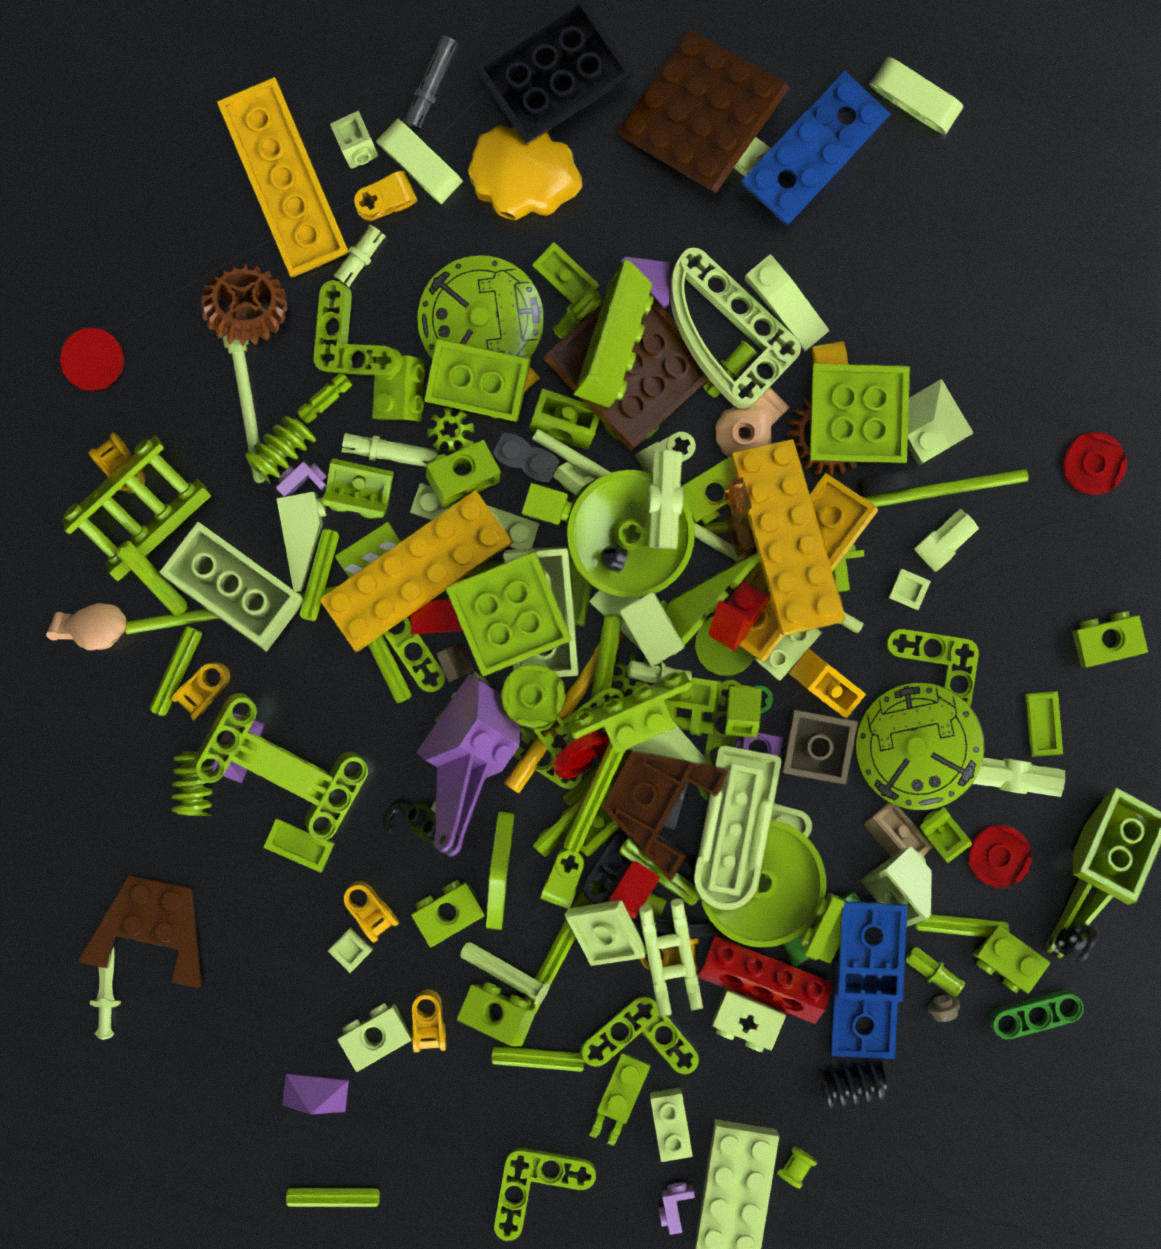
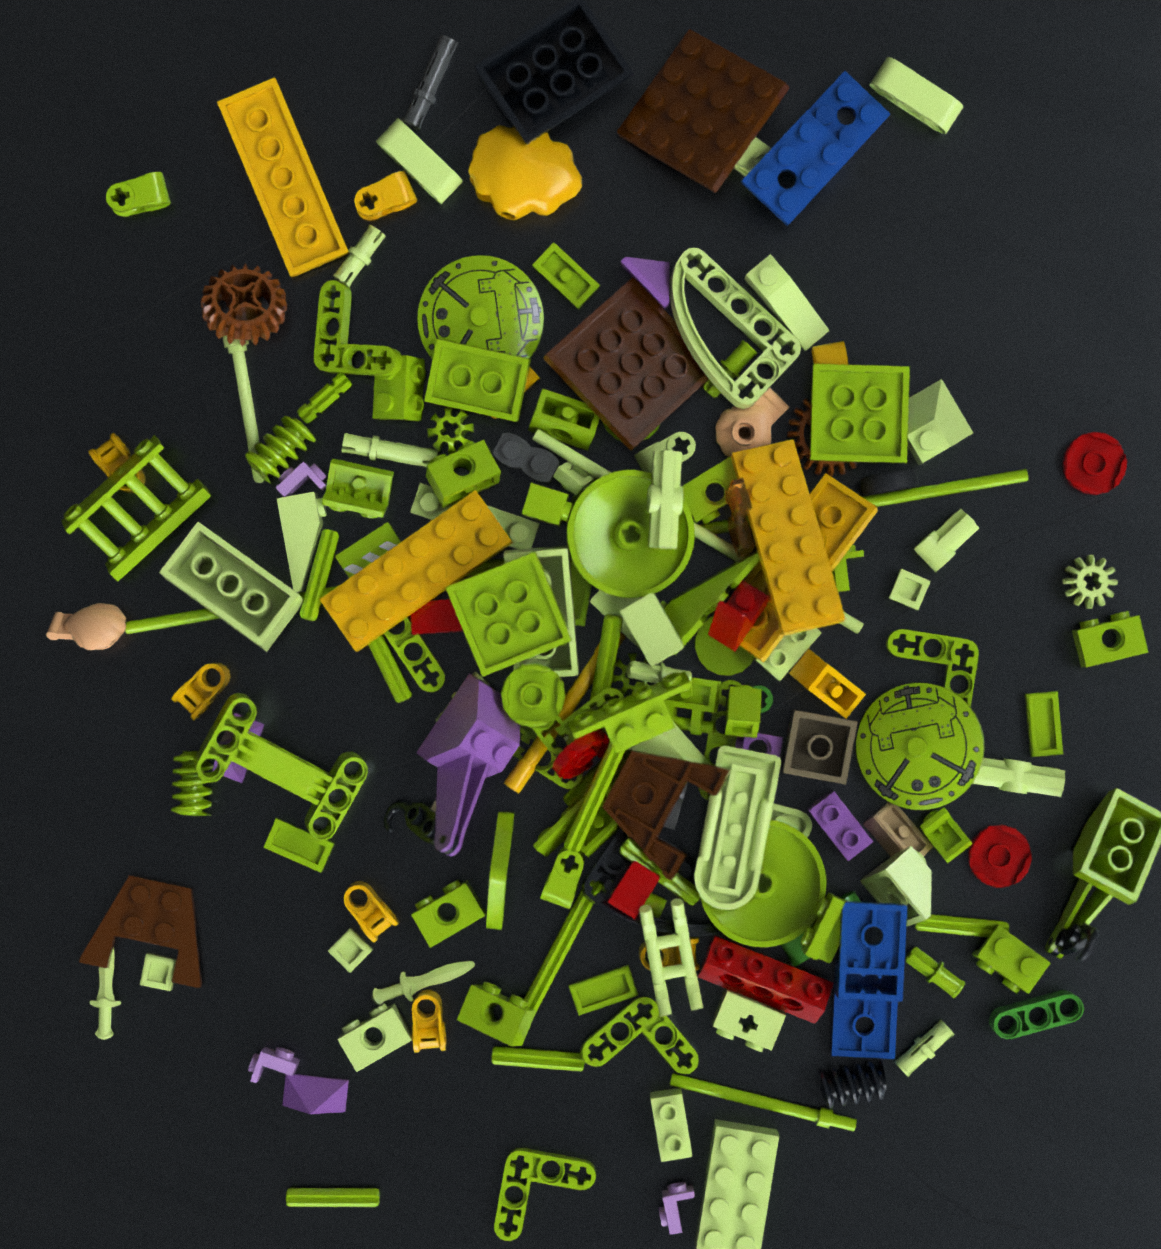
red tile [60,328,125,391] -> none
lime axle [117,541,188,616] -> none
lime axle [149,627,202,716] -> none
yellowish green bracket [330,111,379,168] -> none
dark tan plate [436,642,475,682] -> none
yellowish green axle [460,943,550,1006] -> none
lime axle [553,289,603,339] -> none
yellowish green tile [565,900,647,966] -> none
lime slope [574,259,654,408] -> none
lime hinge [589,1052,651,1146] -> none
black hinge [601,545,627,573] -> none
lime bush [777,1146,818,1189] -> none
dark tan plate [928,994,960,1022] -> none
none -> lime piece [106,172,171,217]
none -> yellowish green tile [140,953,177,991]
none -> lavender bracket [248,1047,300,1083]
none -> yellowish green sword [372,961,475,1006]
none -> lime tile [568,964,638,1016]
none -> lime bar [670,1073,857,1132]
none -> medium lavender brick [806,789,873,861]
none -> yellowish green pin [894,1019,955,1077]
none -> yellowish green gear [1062,555,1118,609]

